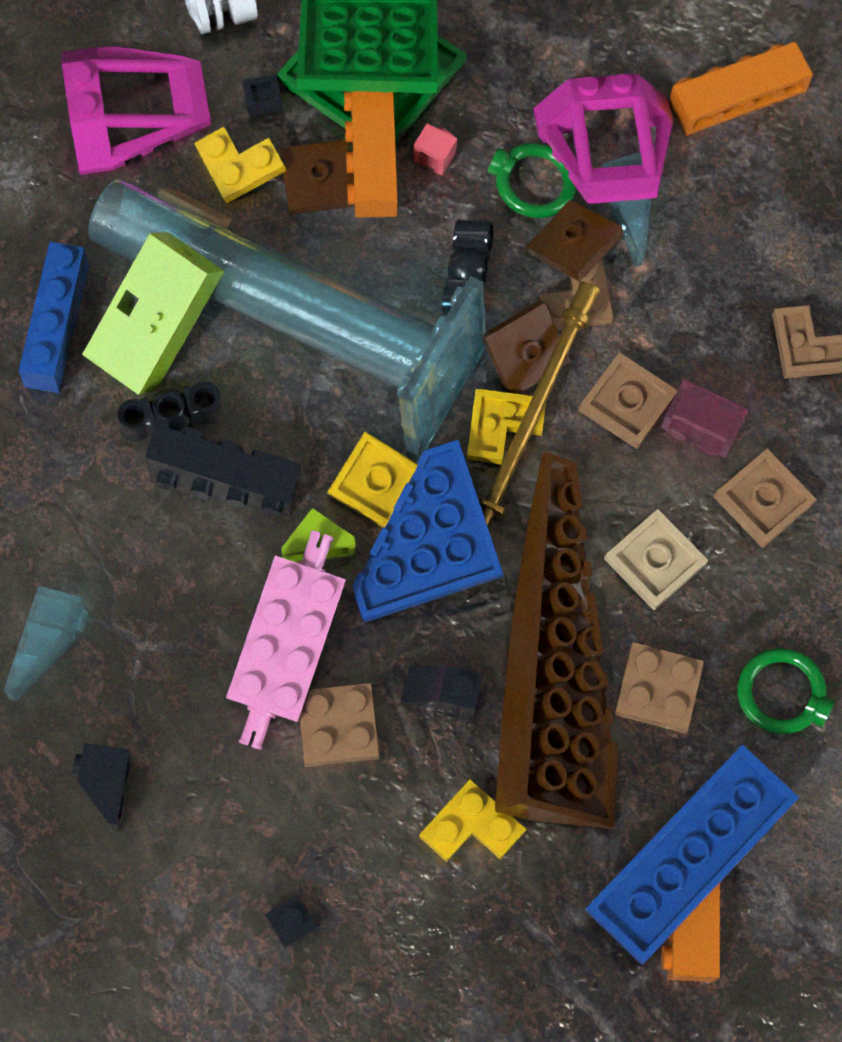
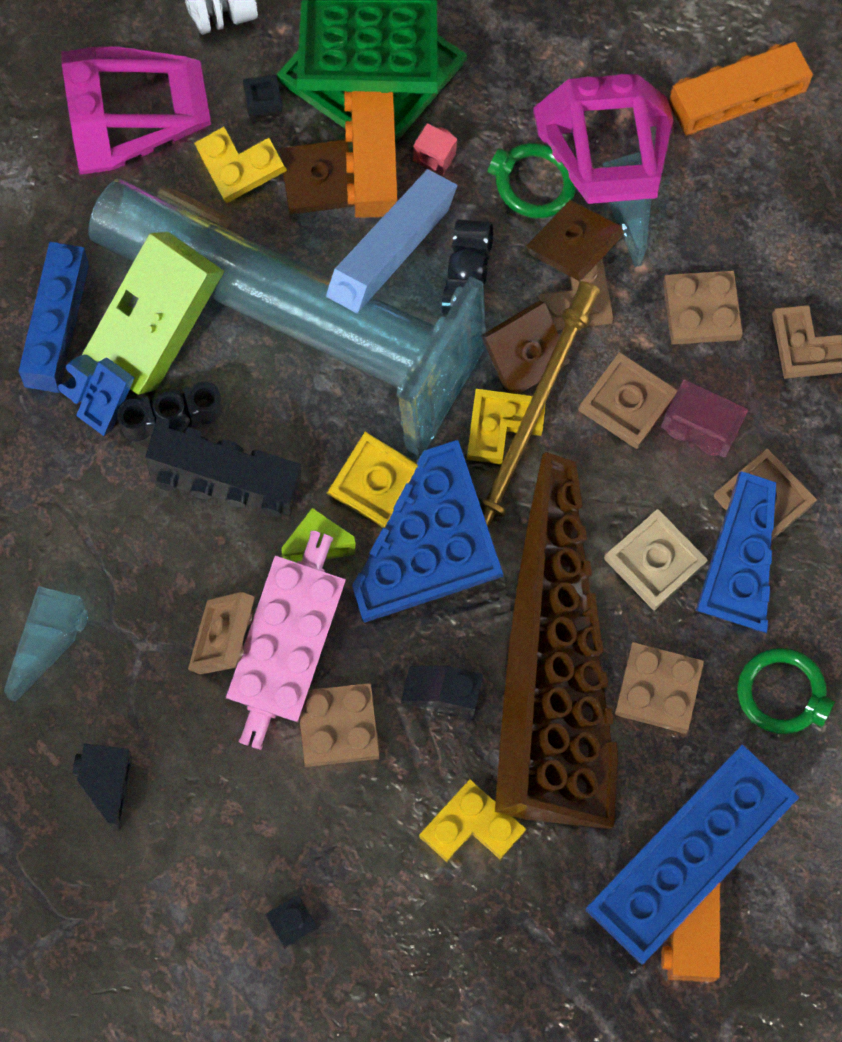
none -> blue plate [58,355,134,436]
none -> medium nougat plate [188,592,255,675]
none -> light blue brick [326,169,458,314]
none -> medium nougat plate [663,271,743,345]
none -> blue wing [695,471,776,633]

